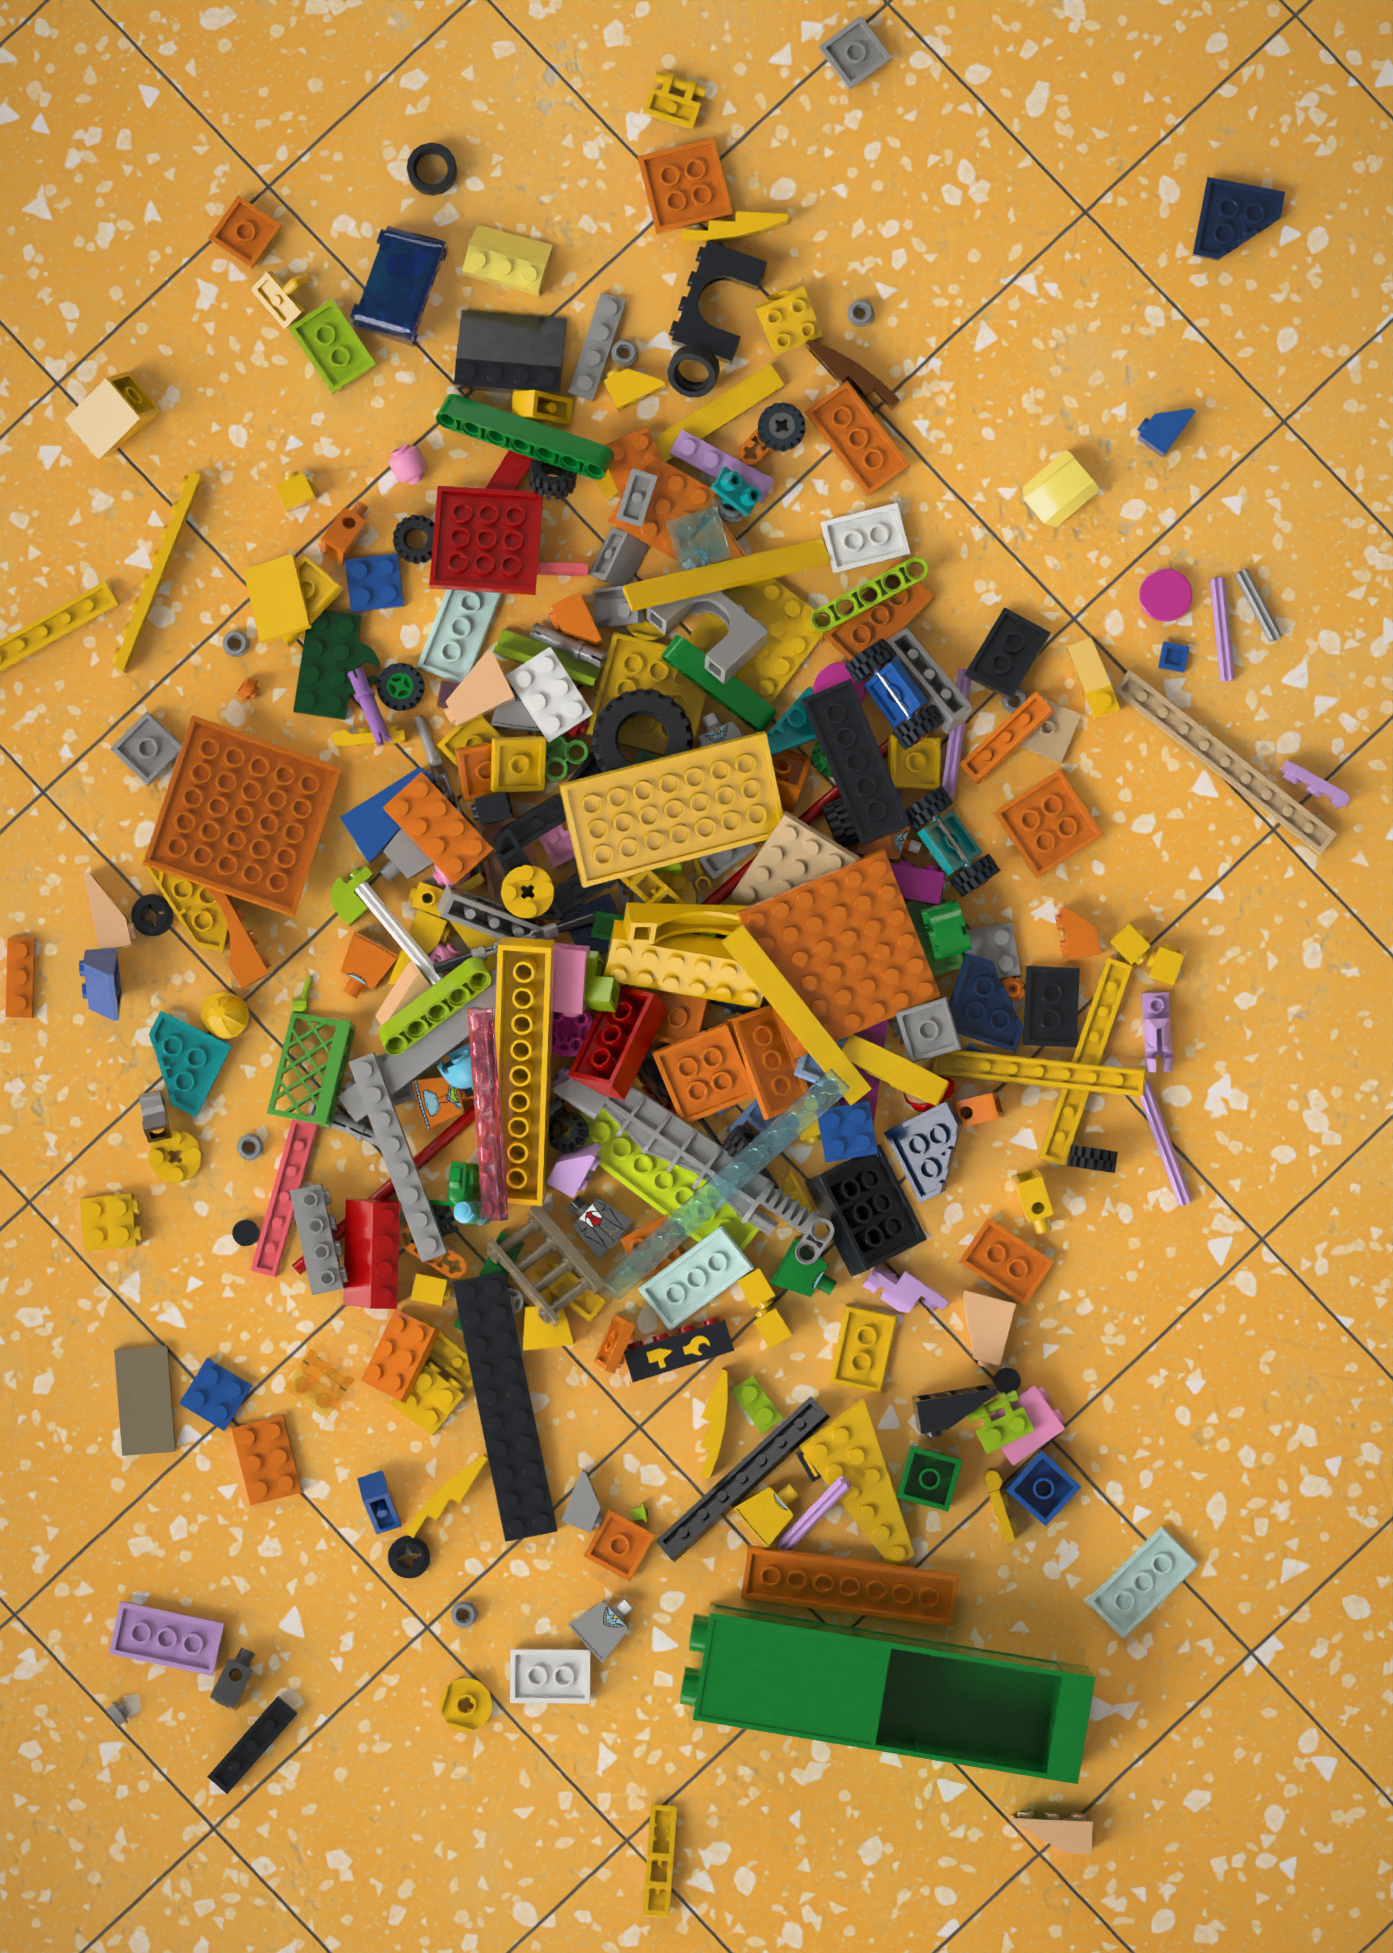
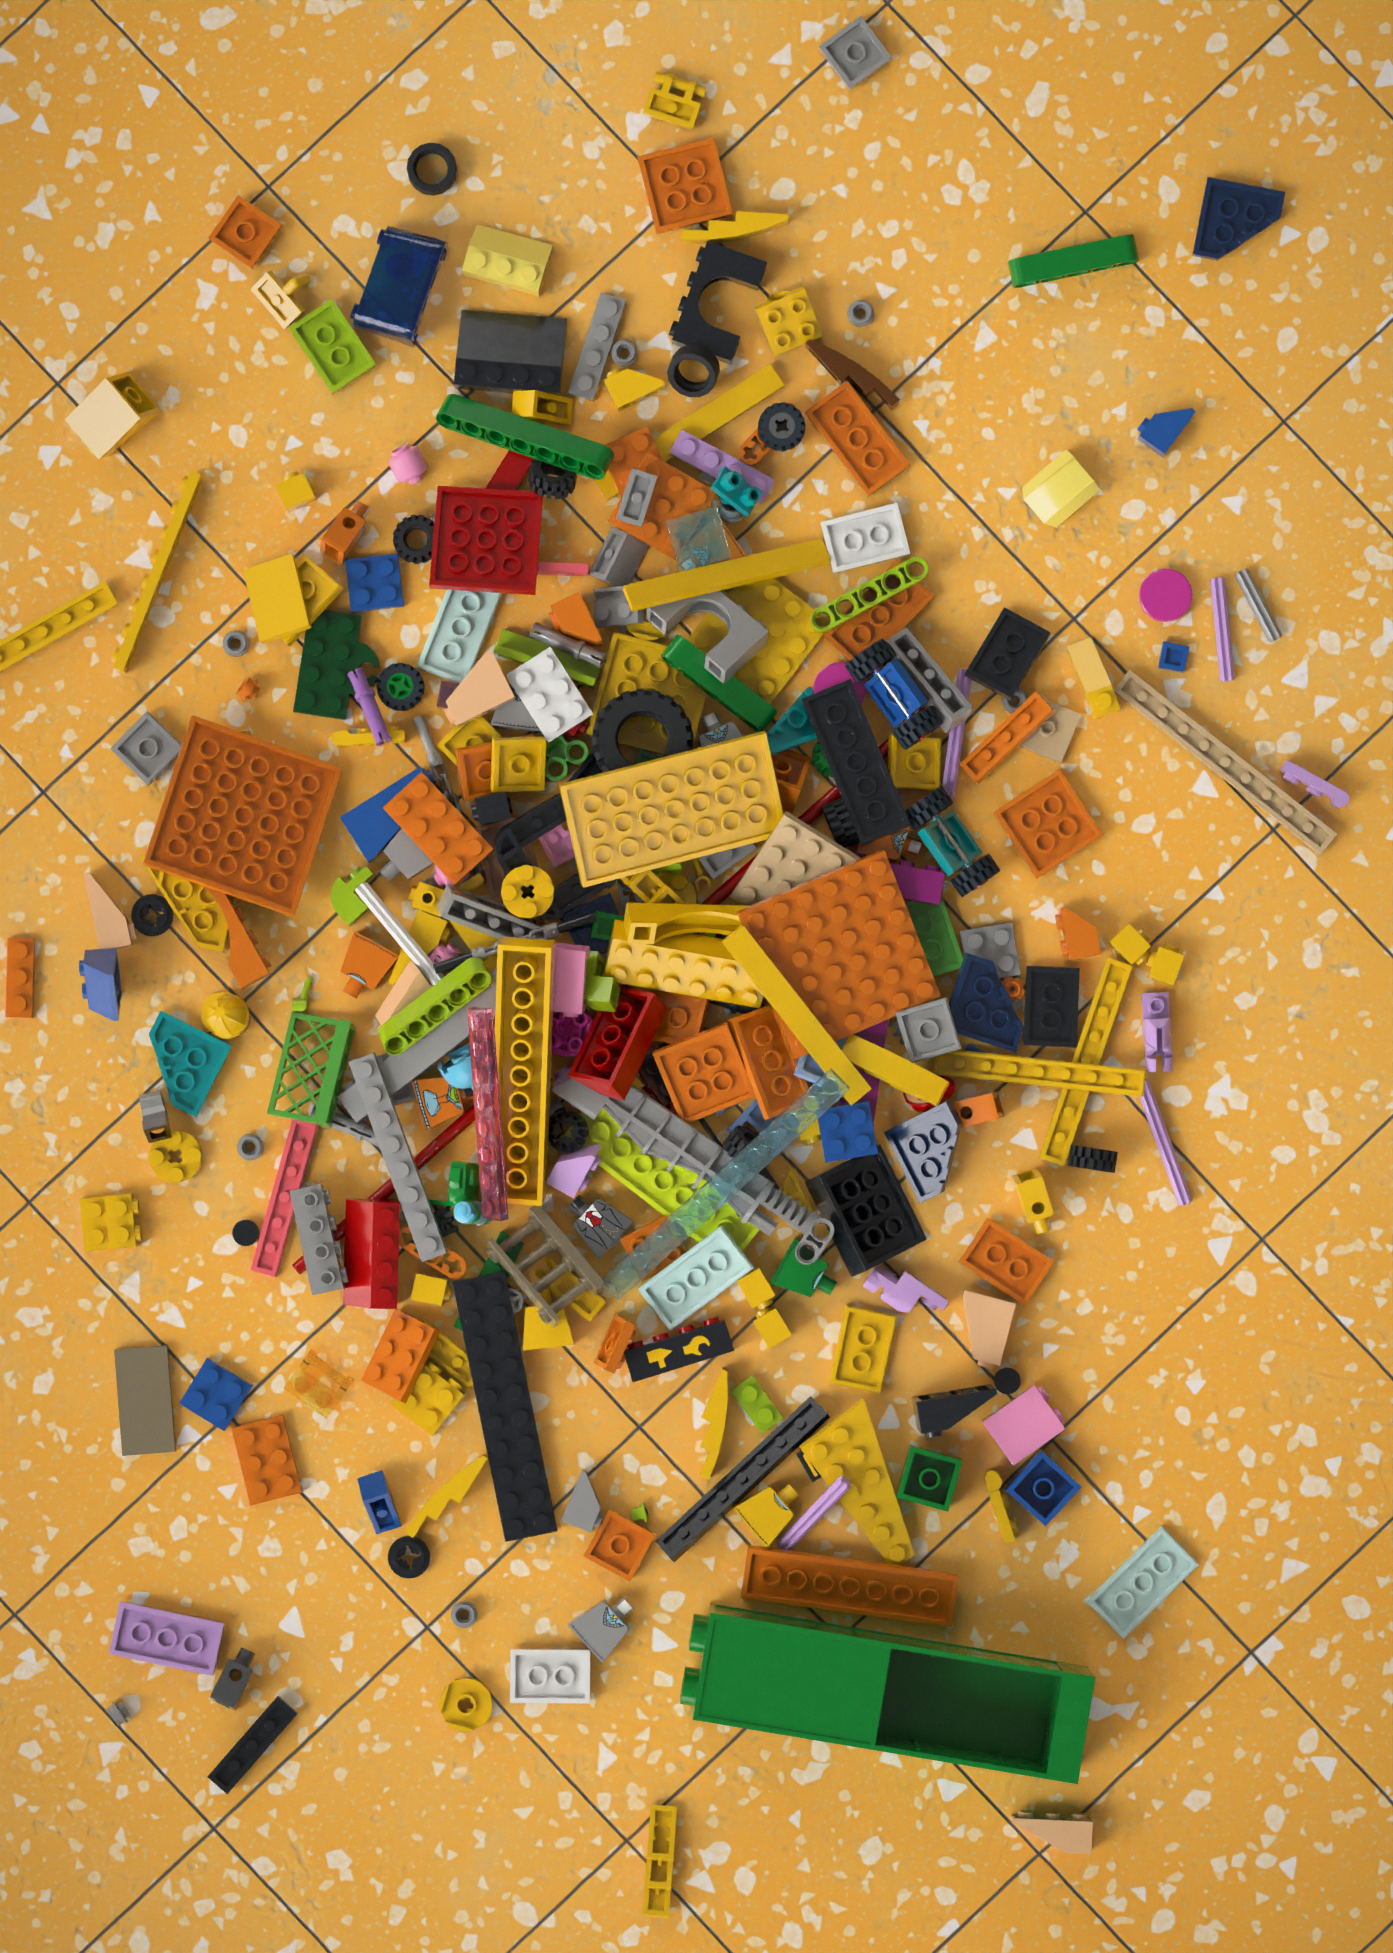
green brick [921,899,972,960] -> none
lime plate [968,1390,1035,1454] -> none
none -> green beam [1008,234,1139,288]

